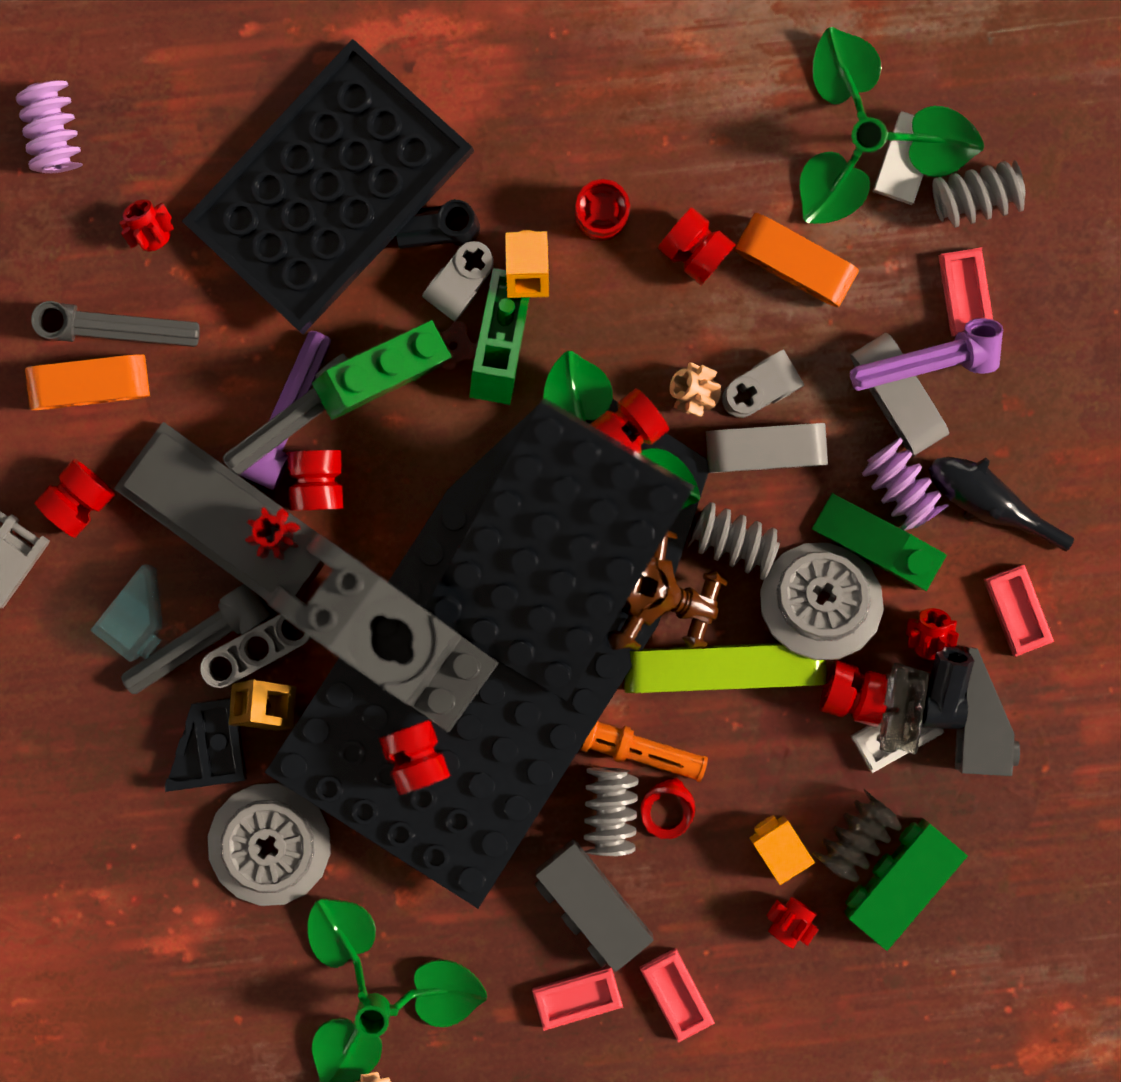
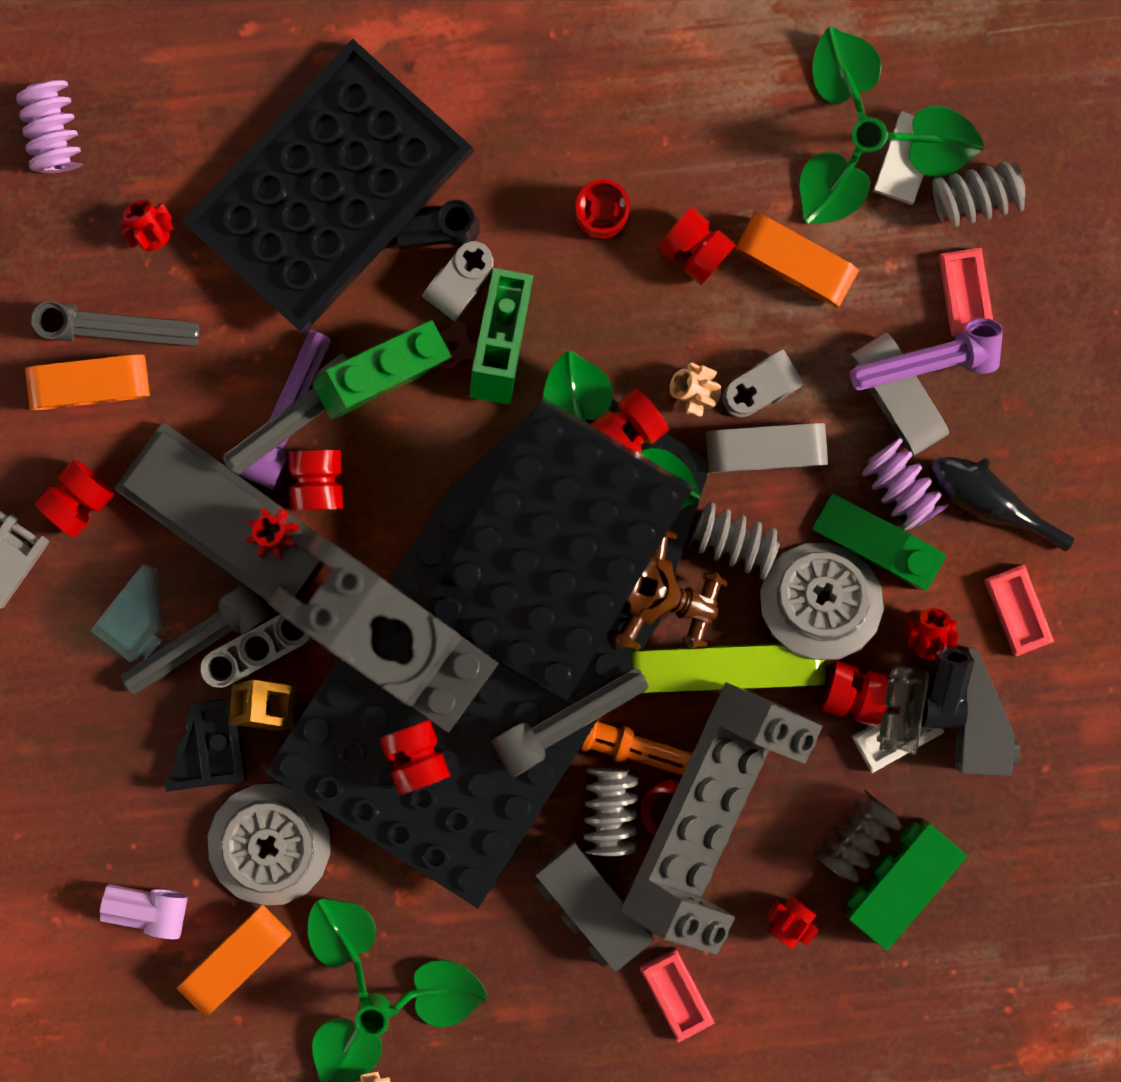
light orange brick [505,230,549,298] -> none
coral tile [532,965,623,1031] -> none
light orange brick [749,815,815,885] -> none
none -> lavender piece [100,884,188,939]
none -> orange beam [176,904,292,1018]
none -> dark grey axle [491,668,649,778]
none -> dark grey plate [620,682,823,955]

